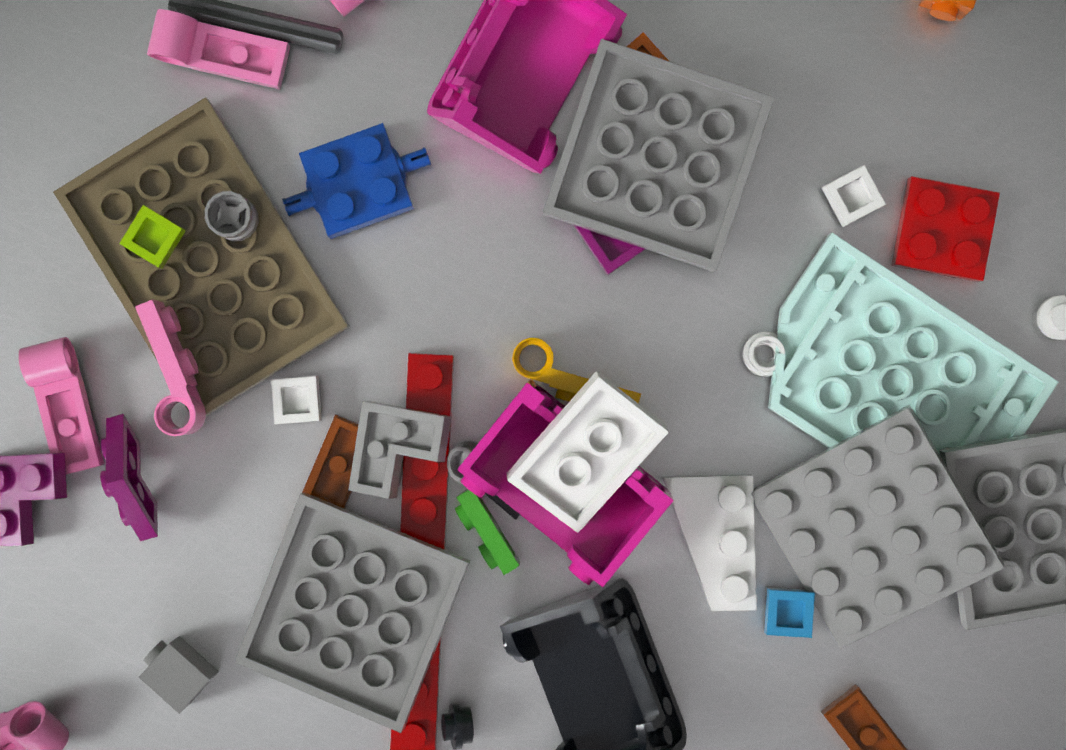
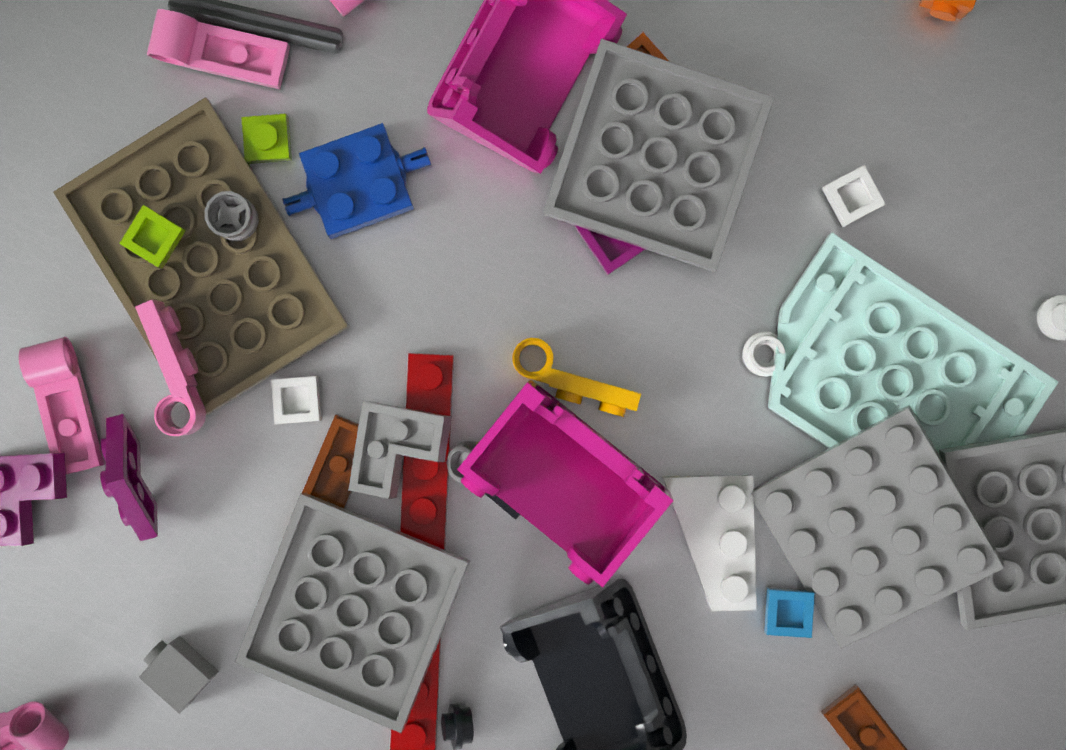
bright green plate [455,489,520,575] -> none
white plate [506,371,669,533] -> none
red plate [891,176,1000,282] -> none
none -> lime plate [241,114,292,164]

